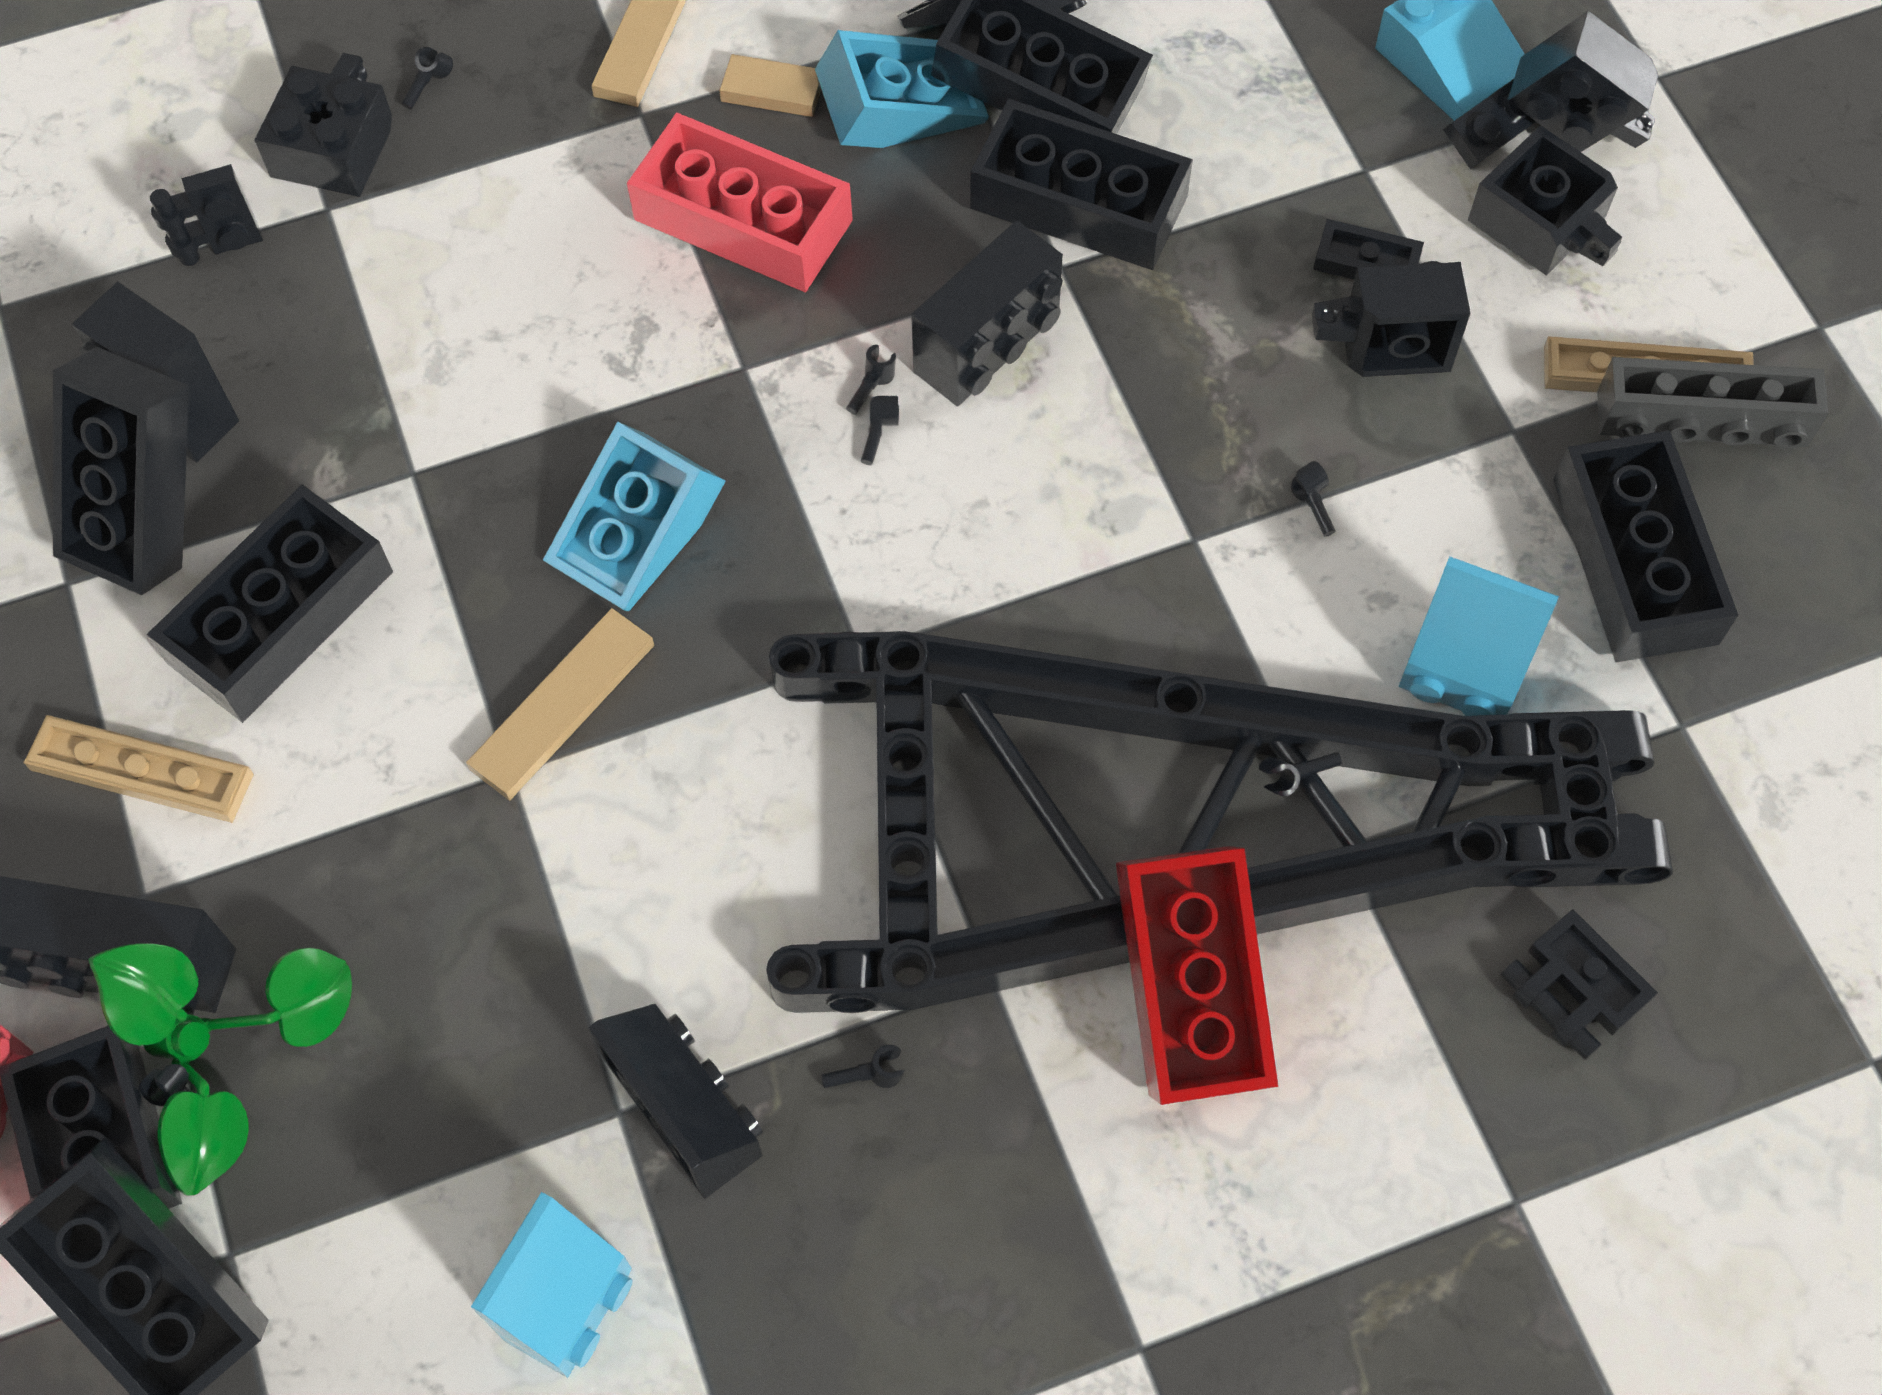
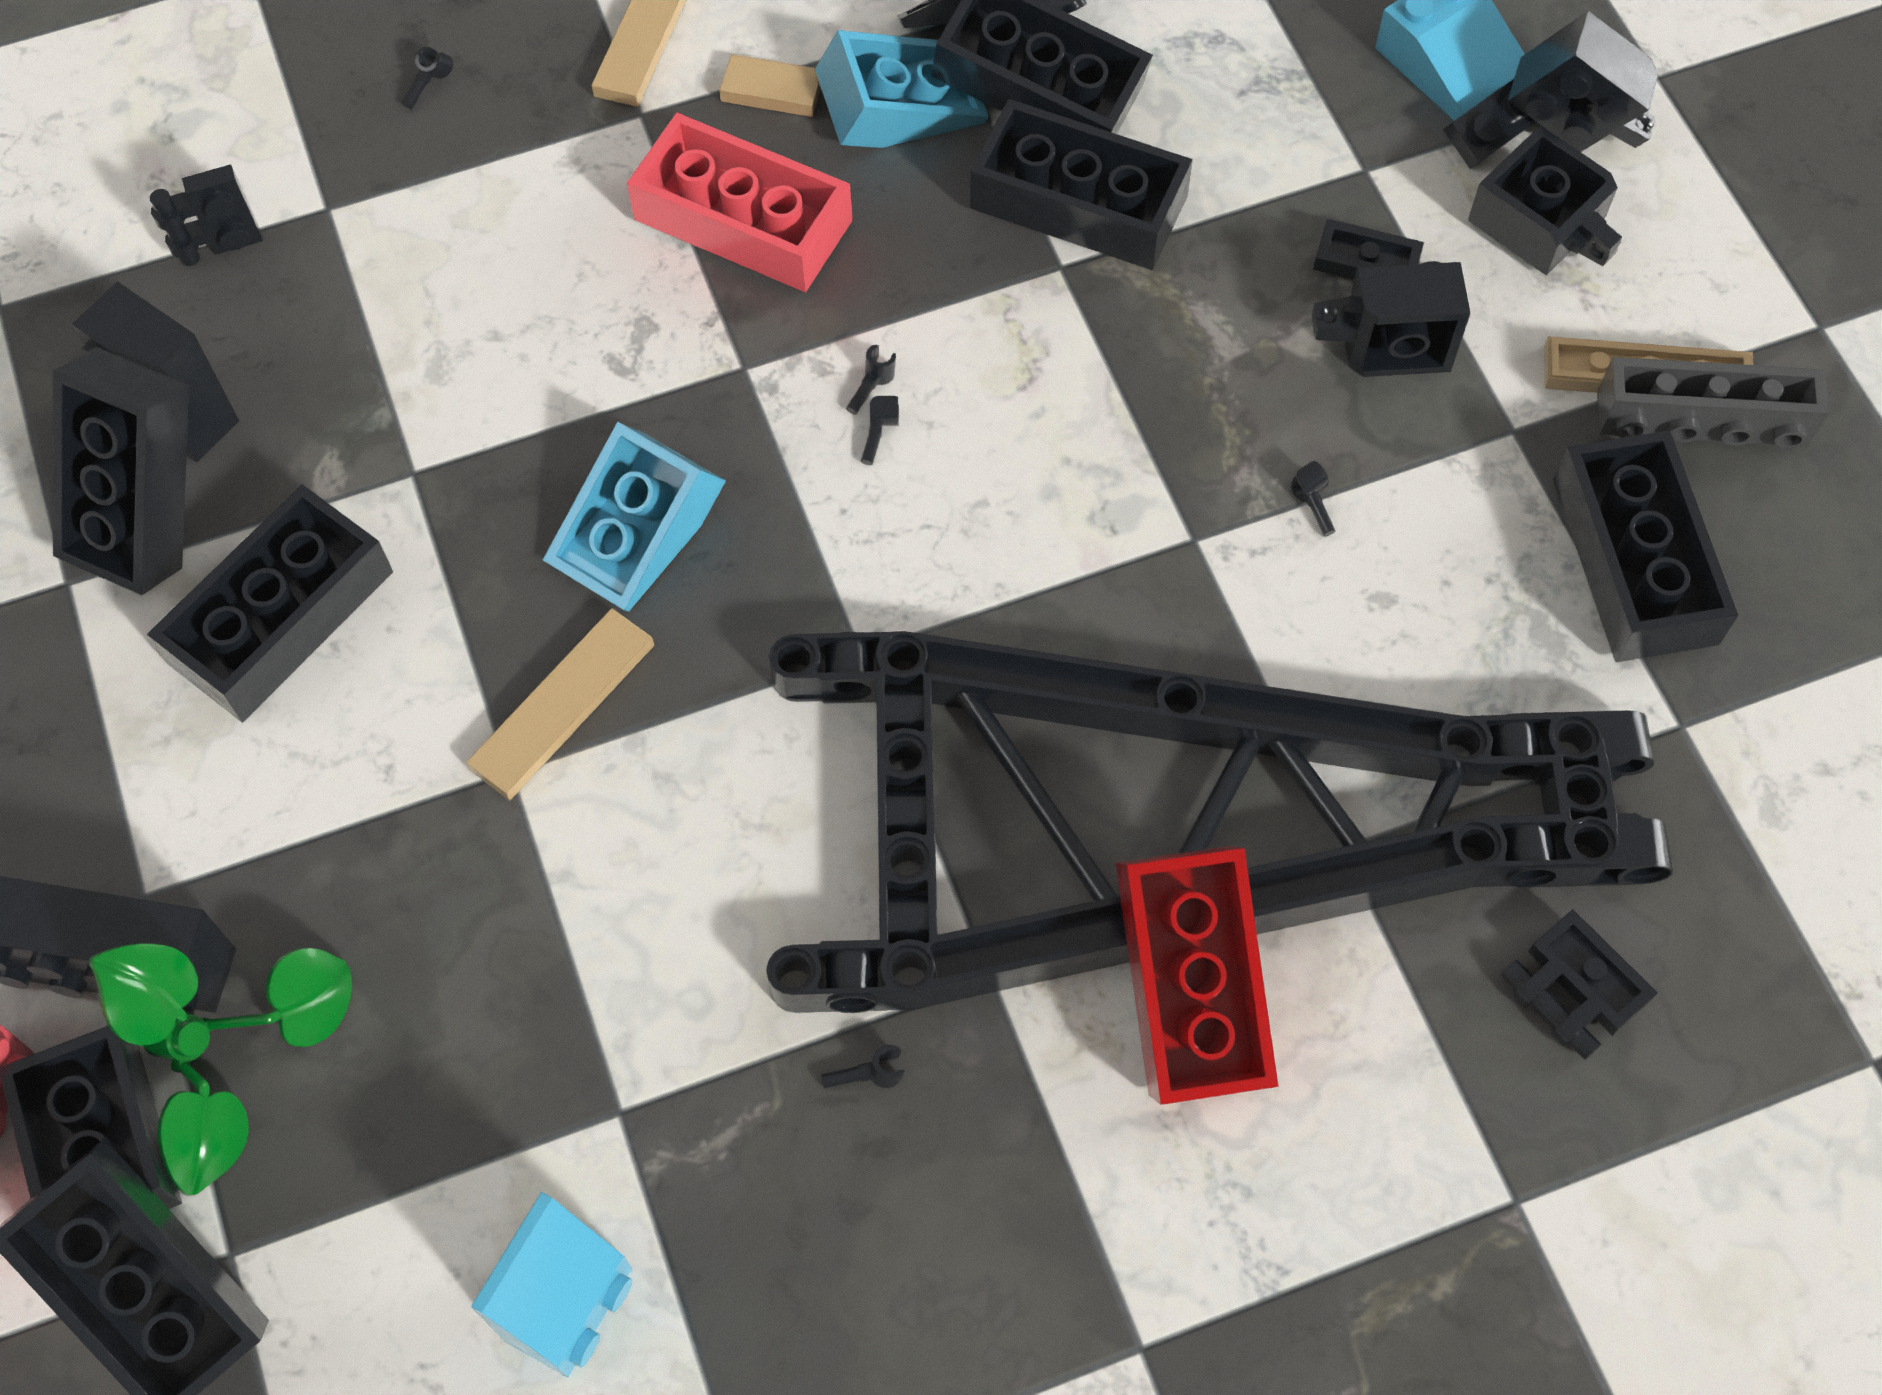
tan tile [24,715,254,823] -> none
black hand [139,1064,192,1107] -> none
black hinge [254,53,392,197] -> none
black slope [588,1004,763,1199] -> none
black brick [911,220,1063,407] -> none
black hand [1258,752,1342,796] -> none
medium azure slope [1398,556,1559,716] -> none

